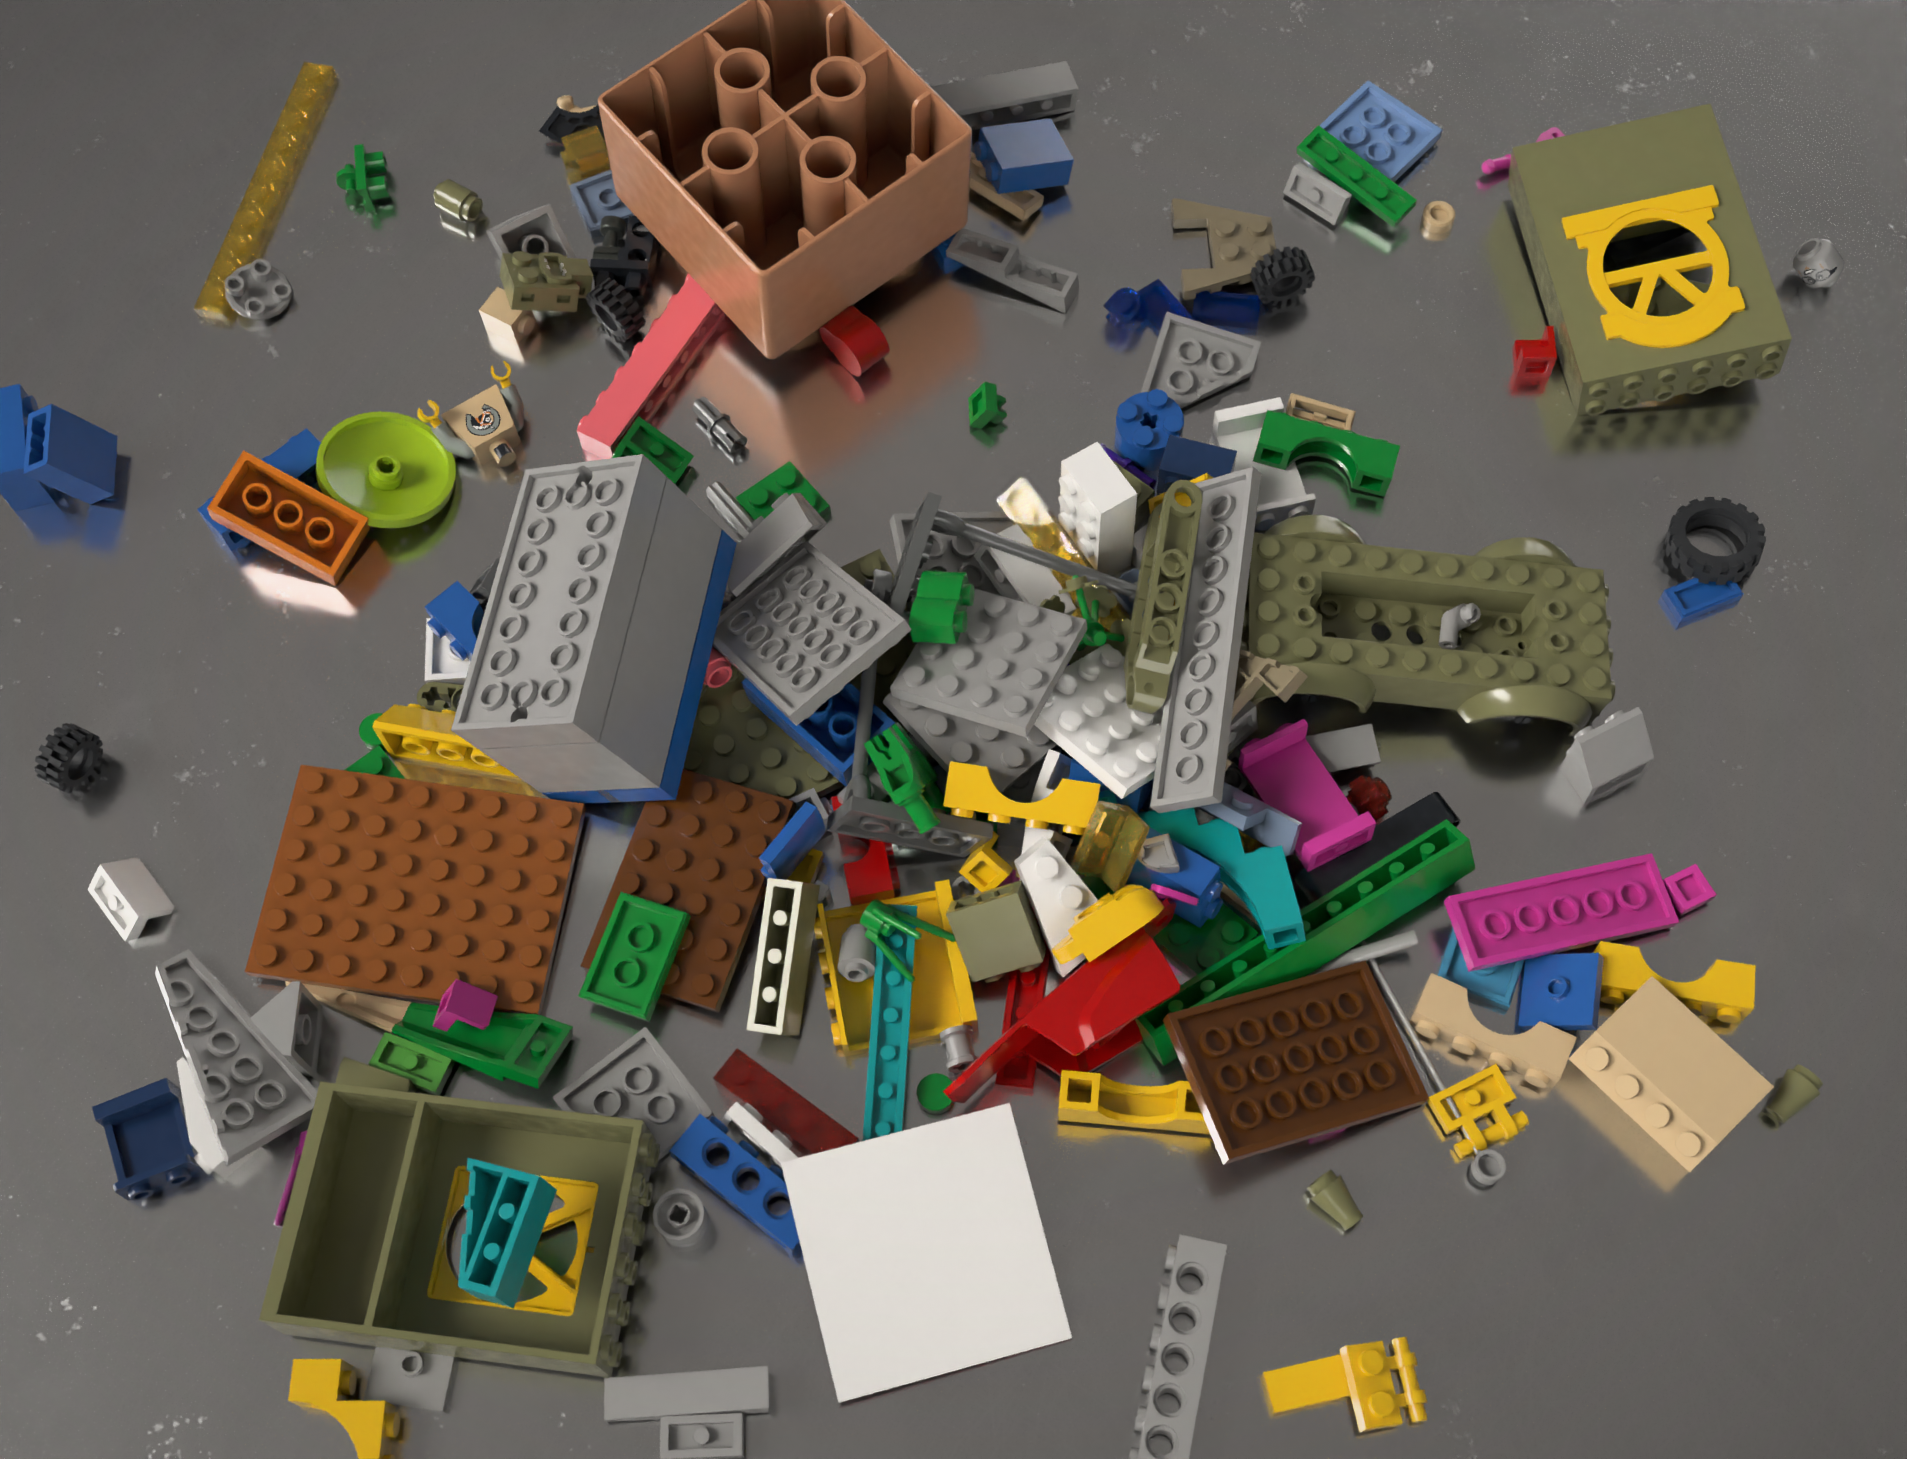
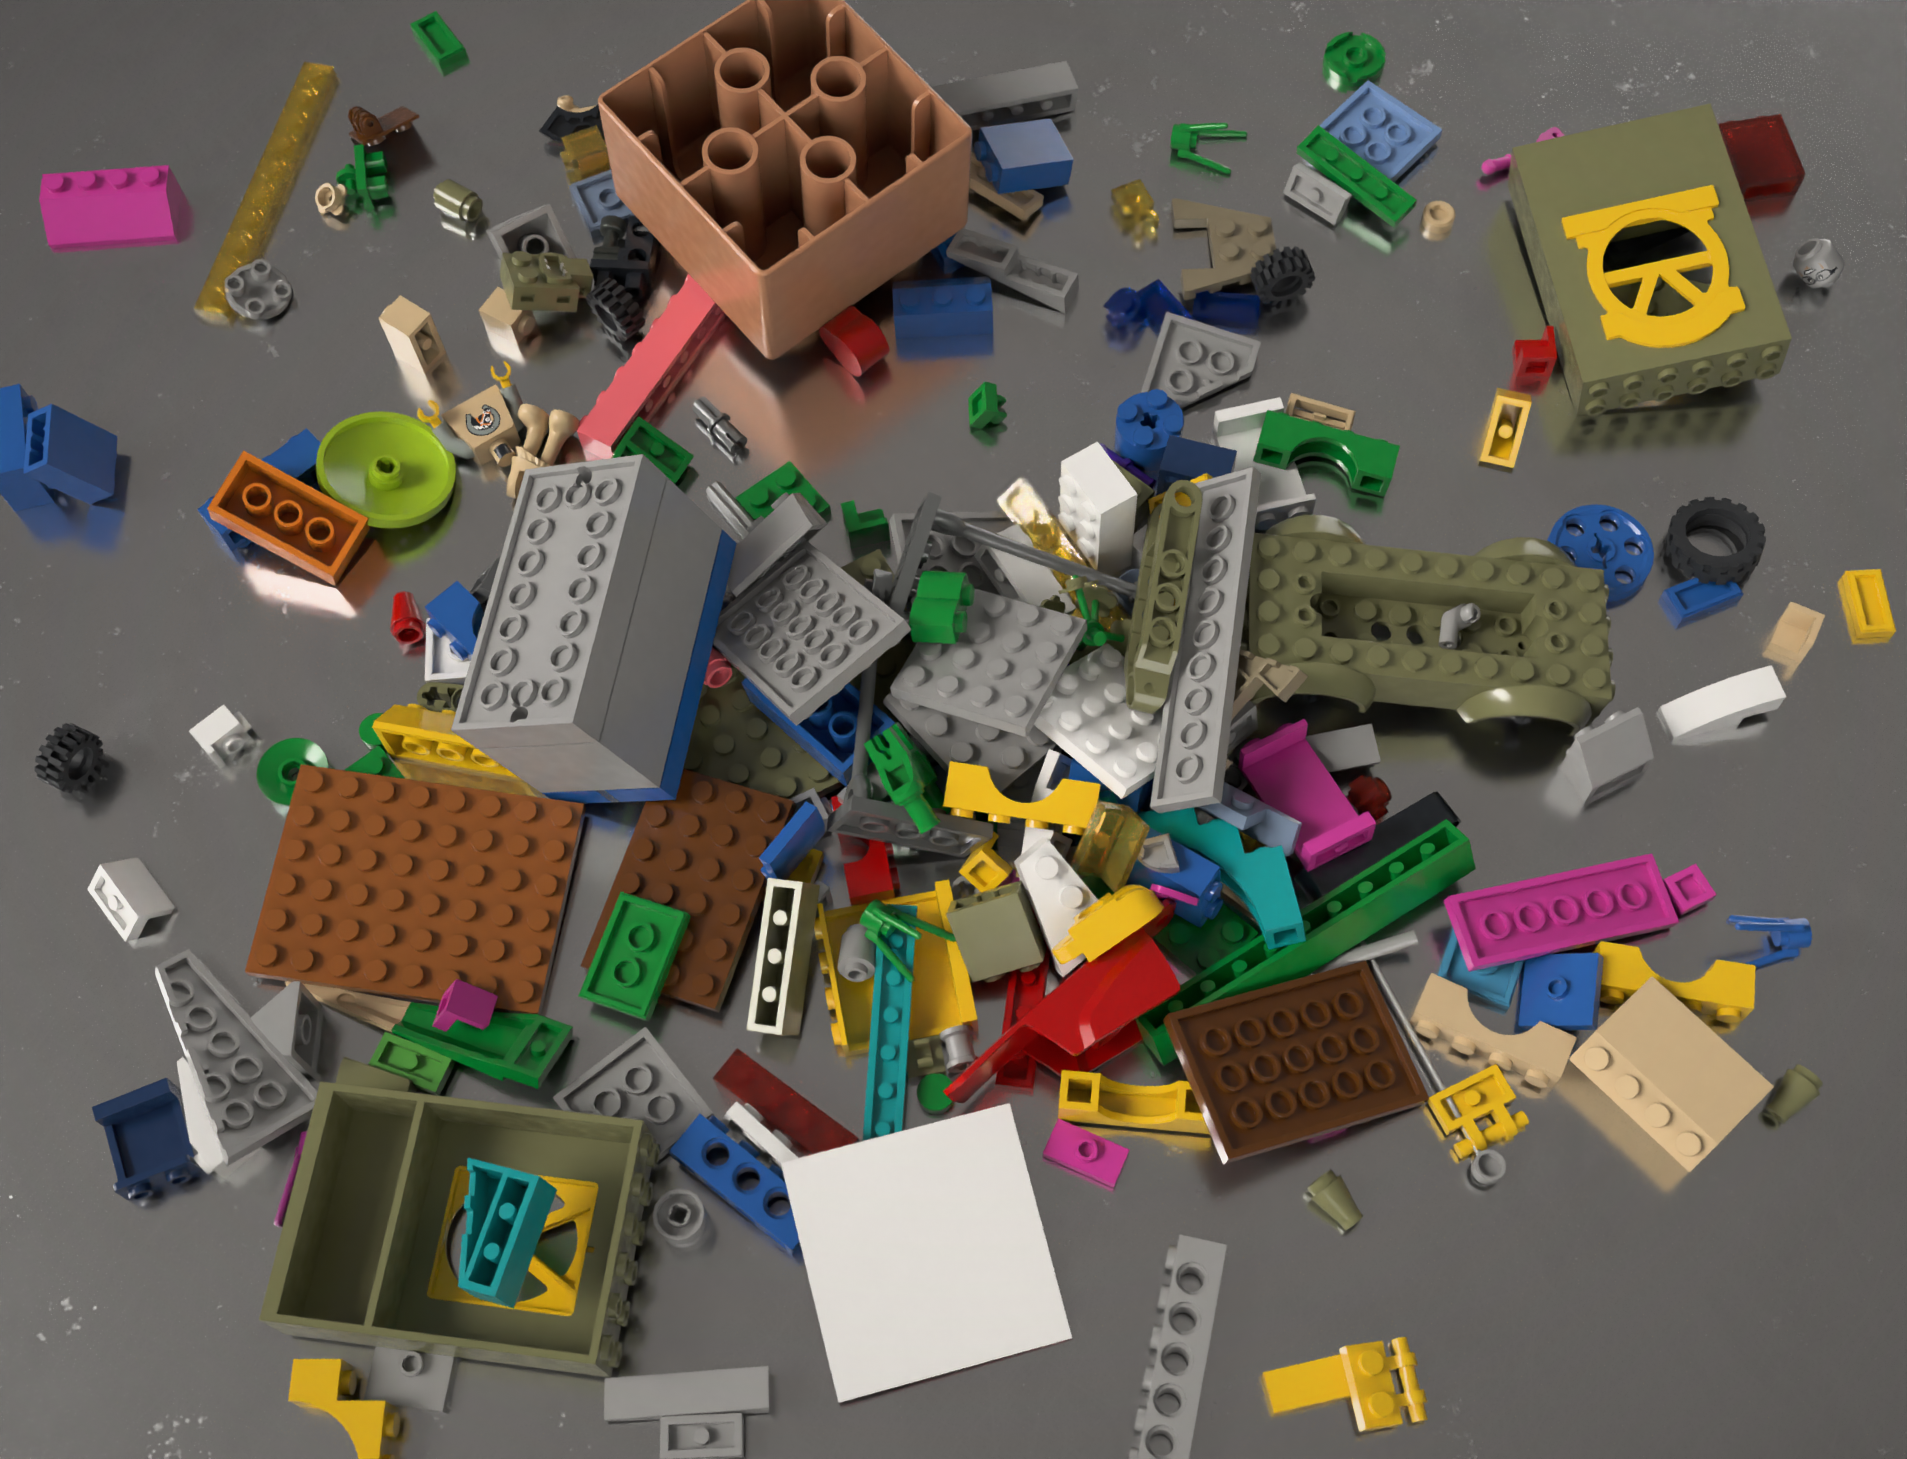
none -> dark pink slope [39,165,182,249]
none -> white brick [189,704,252,769]
none -> green dish [256,738,329,806]
none -> tan plate [315,182,347,216]
none -> reddish brown hinge [348,106,420,146]
none -> tan brick [379,295,446,374]
none -> red cone [390,592,426,644]
none -> green tile [410,11,468,70]
none -> tan piece [506,404,580,499]
none -> green panel [841,500,890,549]
none -> blue slope [892,276,993,339]
none -> olive tile [907,1035,947,1082]
none -> dark pink plate [1043,1118,1130,1188]
none -> clear yellow plate [1111,179,1159,235]
none -> green plant [1171,123,1248,174]
none -> green tile [1323,32,1386,87]
none -> yellow slope [1480,388,1532,468]
none -> blue wedge [1547,504,1654,603]
none -> white slope [1658,665,1786,741]
none -> clear red brick [1718,114,1806,203]
none -> blue plant [1728,915,1812,968]
none -> tan panel [1766,602,1825,663]
none -> yellow tile [1842,569,1896,638]

